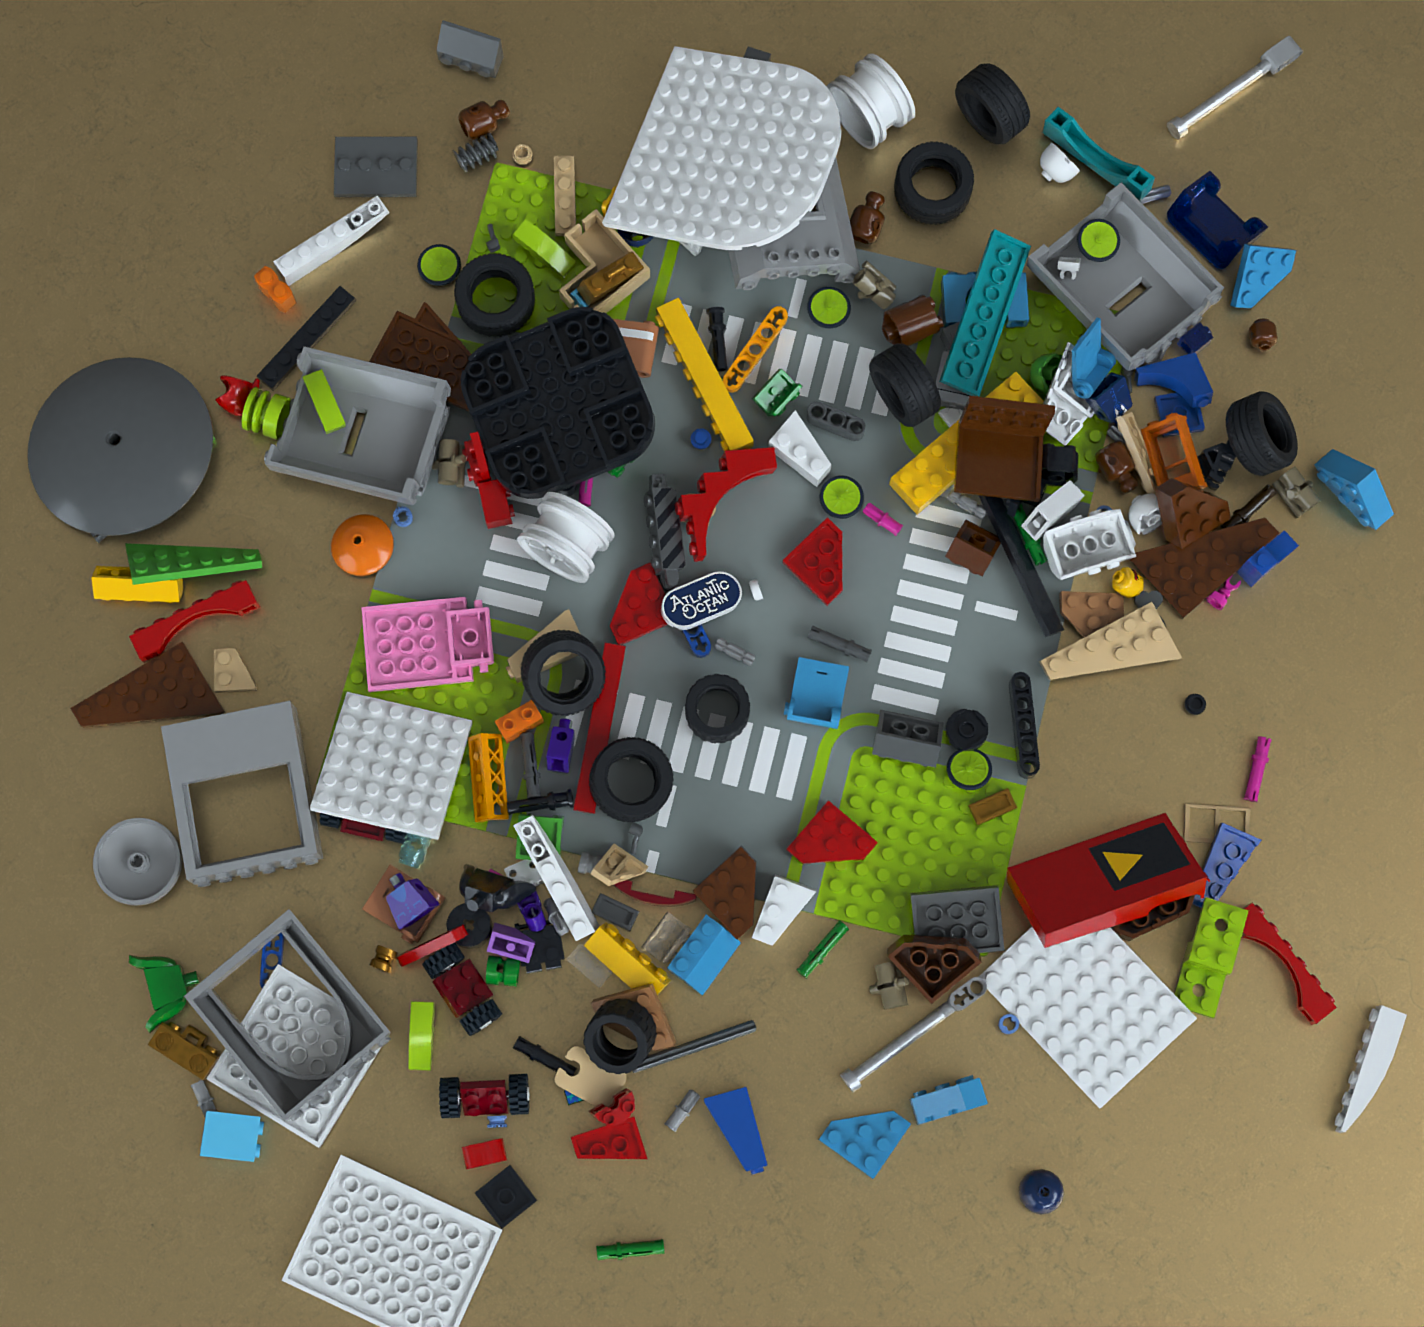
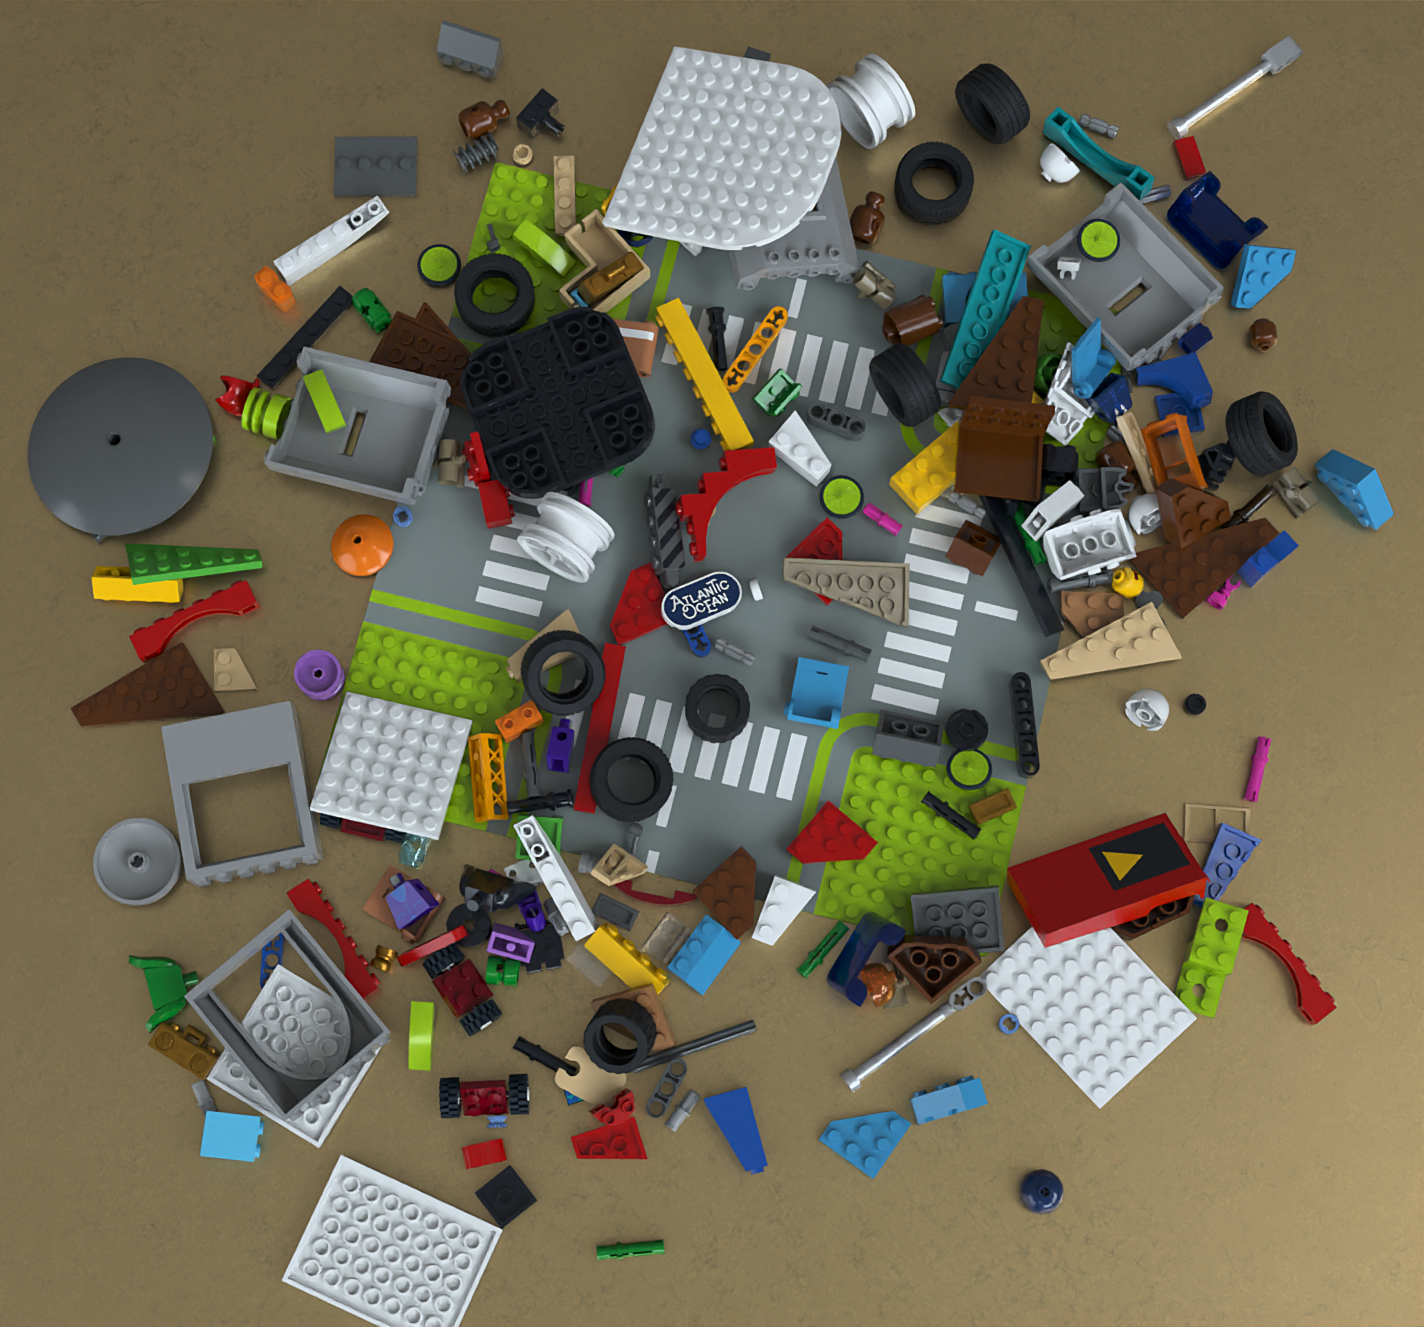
bright pink plate [361,597,494,692] -> none
lime wheel [807,287,851,329] -> none
white slope [1335,1005,1407,1133] -> none
none -> red arch [286,878,380,1001]
none -> medium lavender wheel [294,649,345,702]
none -> green piece [352,288,392,333]
none -> black brick [516,88,565,139]
none -> dark grey beam [646,1058,687,1119]
none -> dark tan wing [782,558,910,628]
none -> clear blue windscreen [827,912,906,1007]
none -> clear orange cylinder [858,963,898,1009]
none -> black pin [921,791,981,840]
none -> reddish brown wing [948,296,1044,409]
none -> dark grey pin [1047,566,1113,593]
none -> dark grey plate [1077,467,1134,512]
none -> light grey axle [1079,114,1119,138]
none -> white cylinder [1125,688,1169,731]
none -> red tile [1173,136,1206,180]

